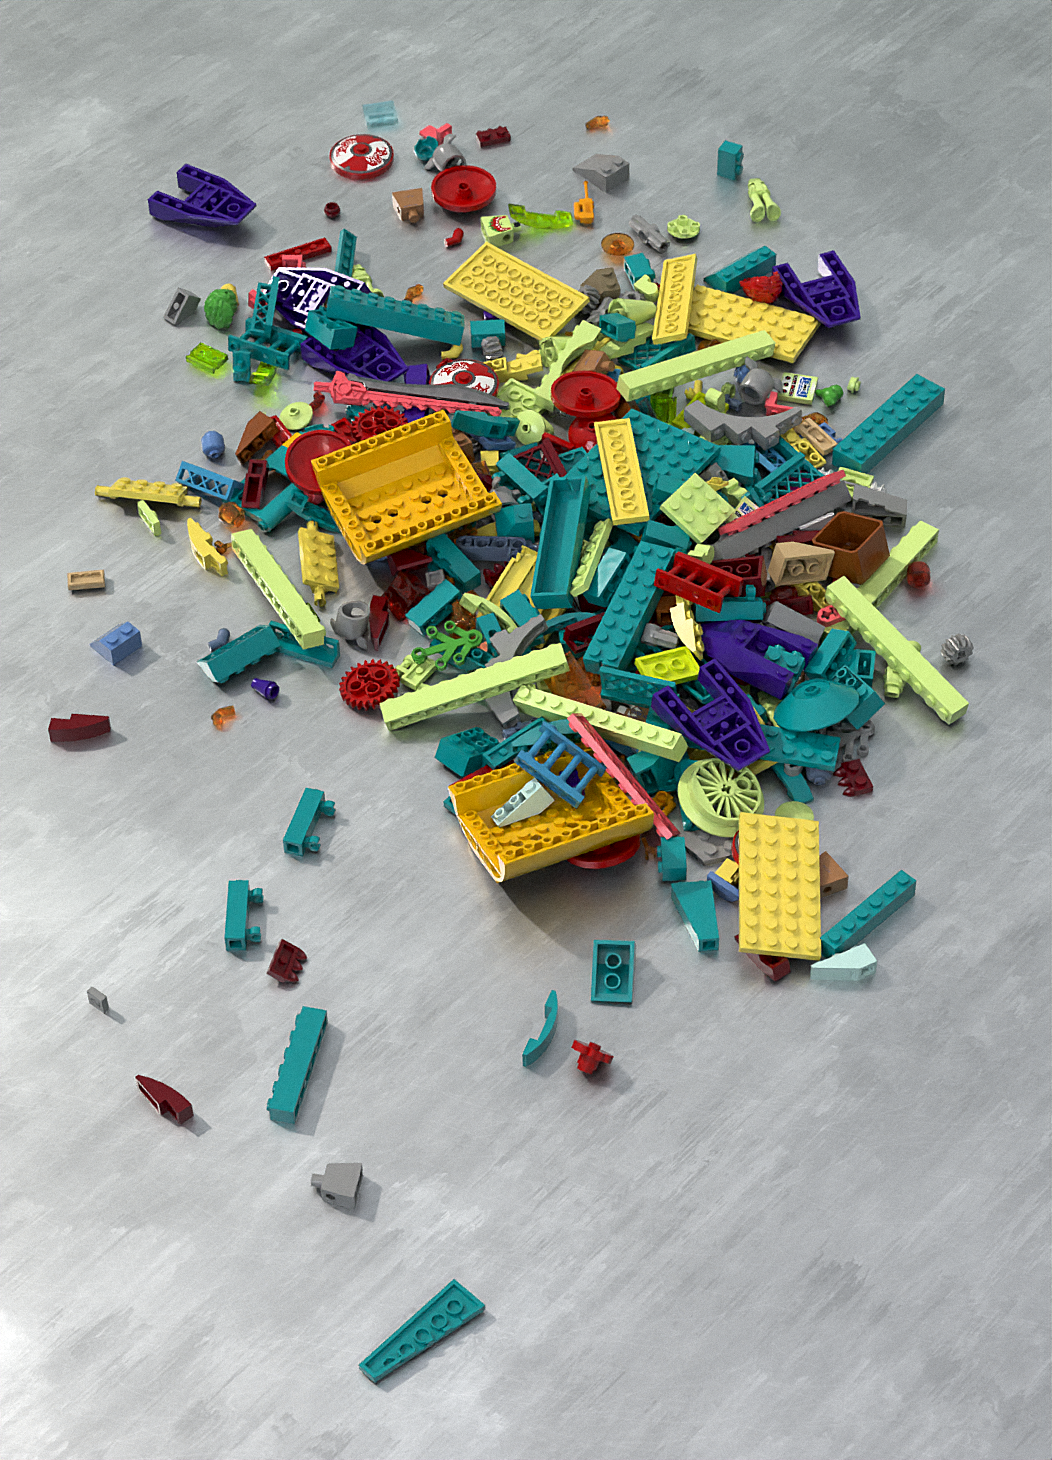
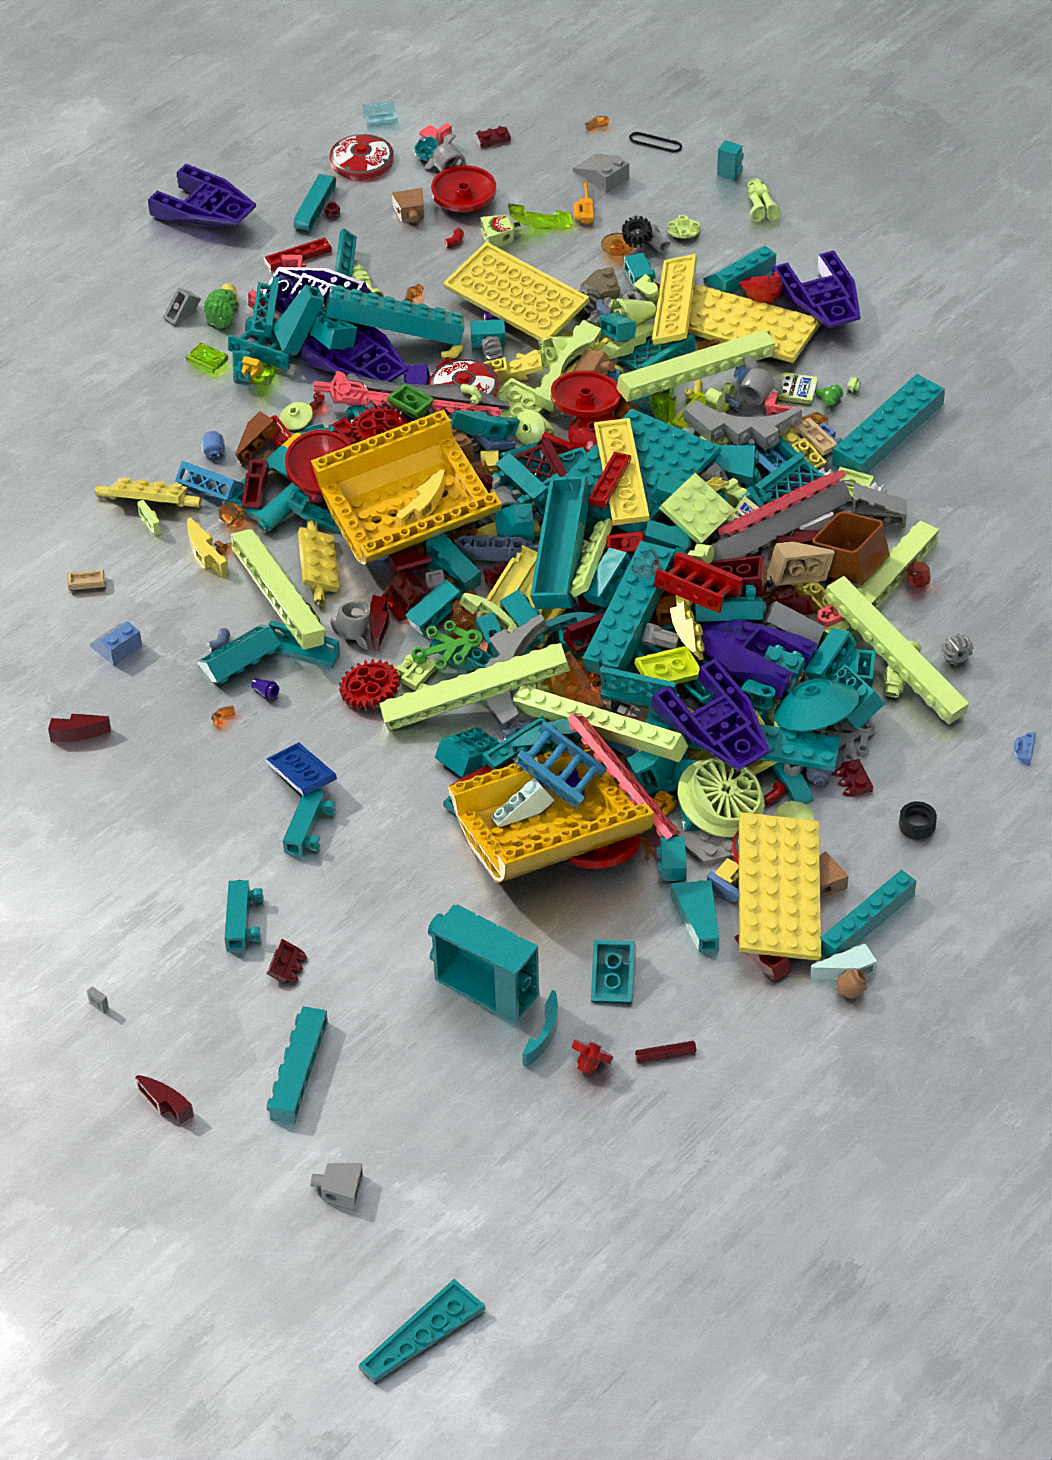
none -> yellow tile [242,356,265,379]
none -> blue tile [266,742,337,796]
none -> teal slope [273,285,324,355]
none -> teal beam [293,174,336,231]
none -> bright green slope [387,383,434,420]
none -> light yellow slope [396,469,446,528]
none -> teal brick [428,904,539,1023]
none -> yellowish green arm [460,384,482,405]
none -> red tile [588,451,631,507]
none -> sand blue arm [596,299,613,315]
none -> red slope [606,532,645,555]
none -> black tyre [622,216,653,248]
none -> black piece [629,132,682,152]
none -> clear light blue hair [632,550,660,579]
none -> dark red axle [635,1041,696,1062]
none -> teal piece [741,680,775,711]
none -> red arm [763,782,786,805]
none -> medium nougat head [837,968,868,999]
none -> black tyre [899,801,937,839]
none -> medium blue tile [1014,732,1036,765]

